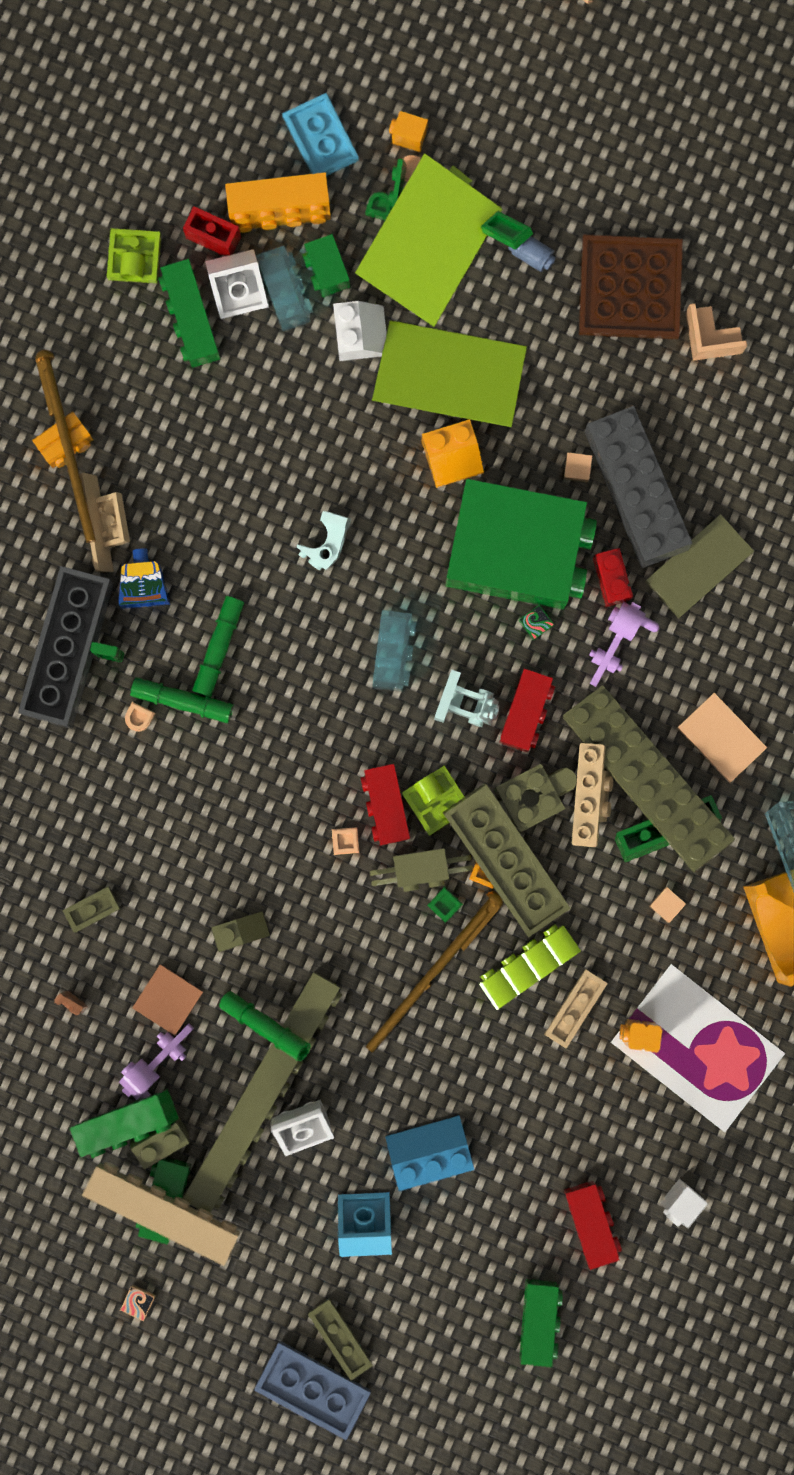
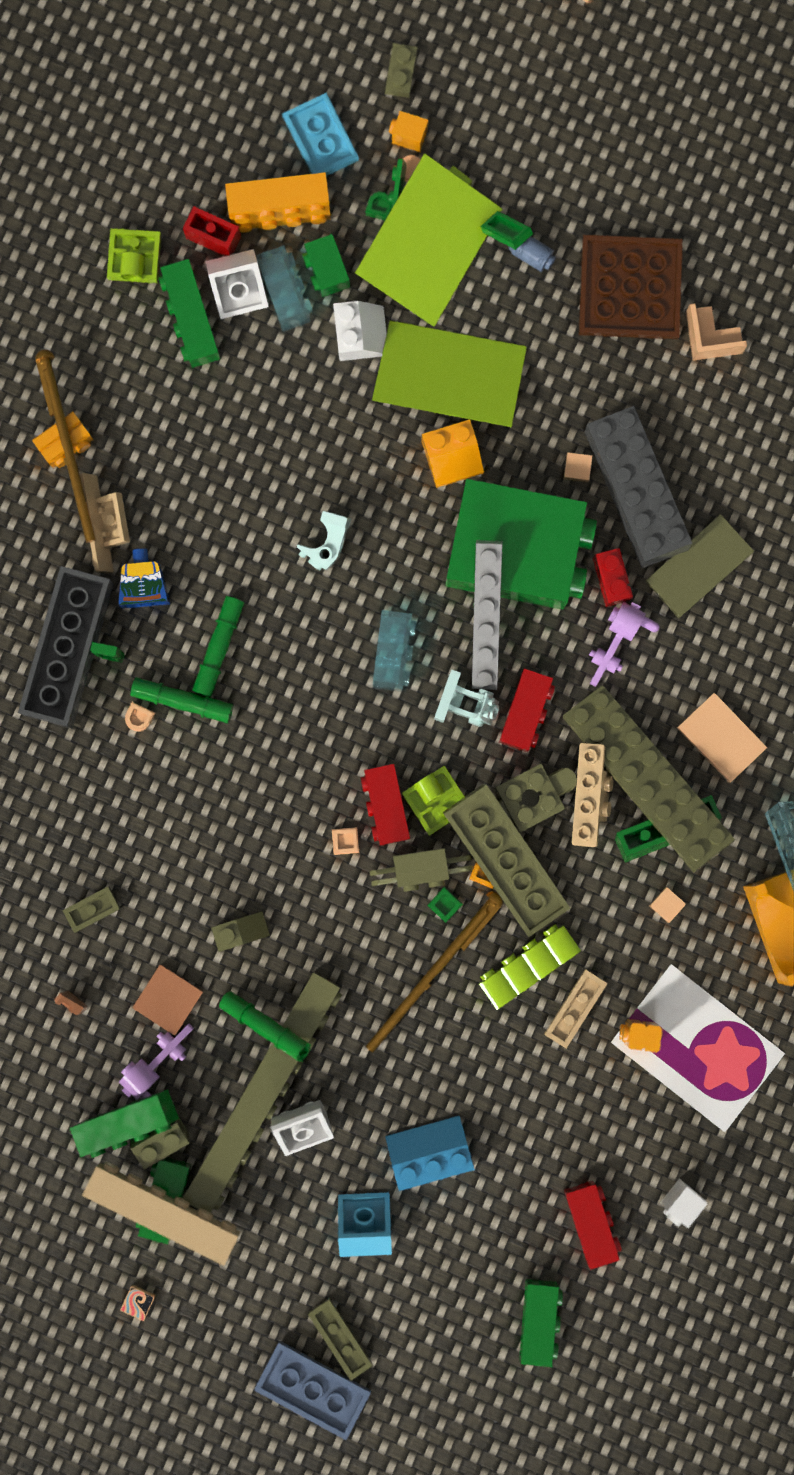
tile [519,605,554,641] -> none
none -> olive plate [385,43,417,98]
none -> light grey plate [472,540,503,690]

